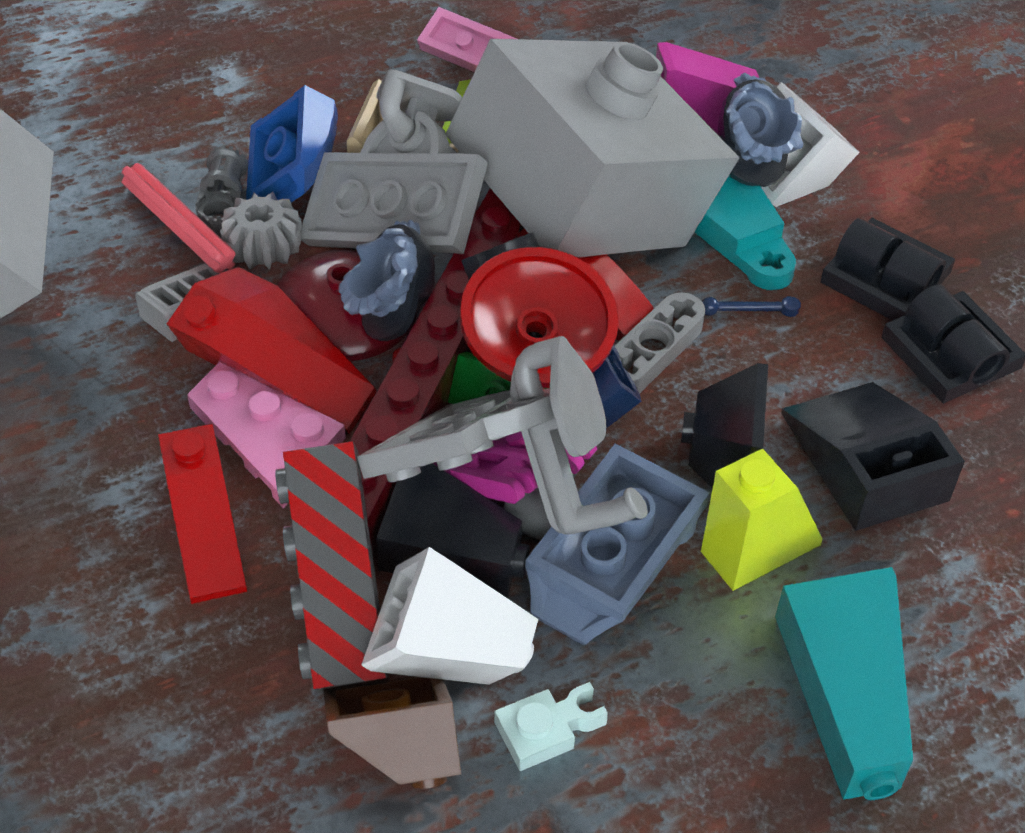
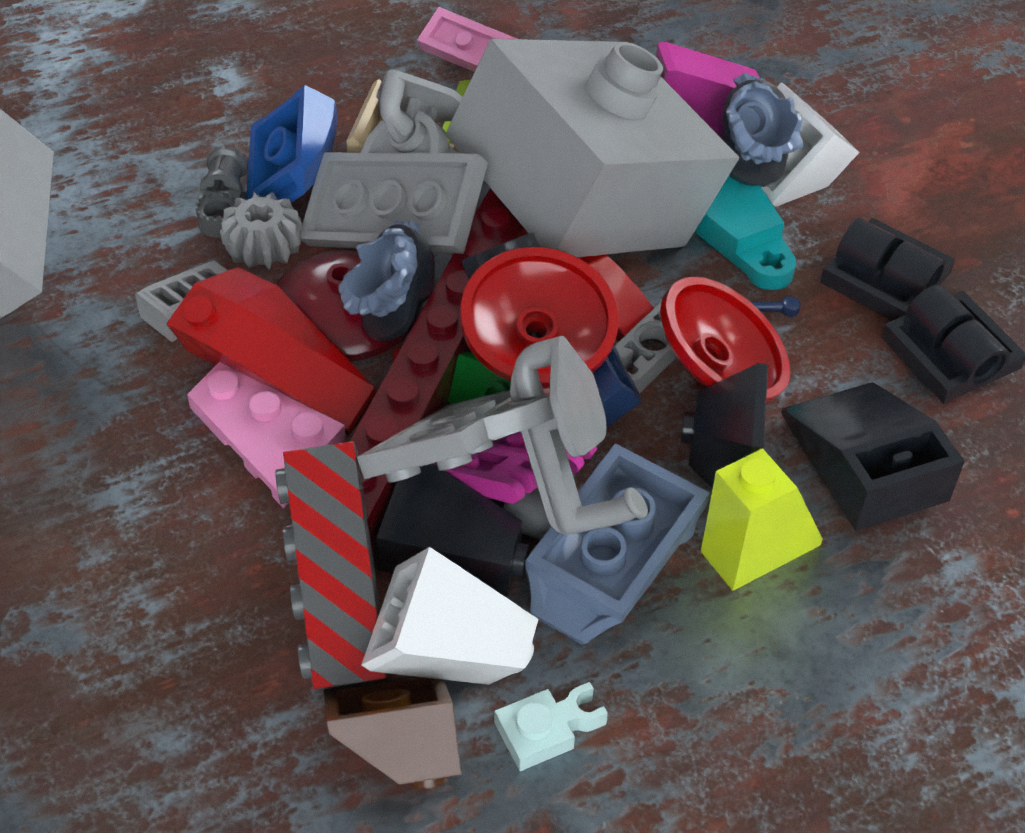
coral axle [122,163,236,273] -> none
red slope [158,424,247,604] -> none
teal slope [775,567,913,800] -> none
none -> red dish [660,277,790,403]

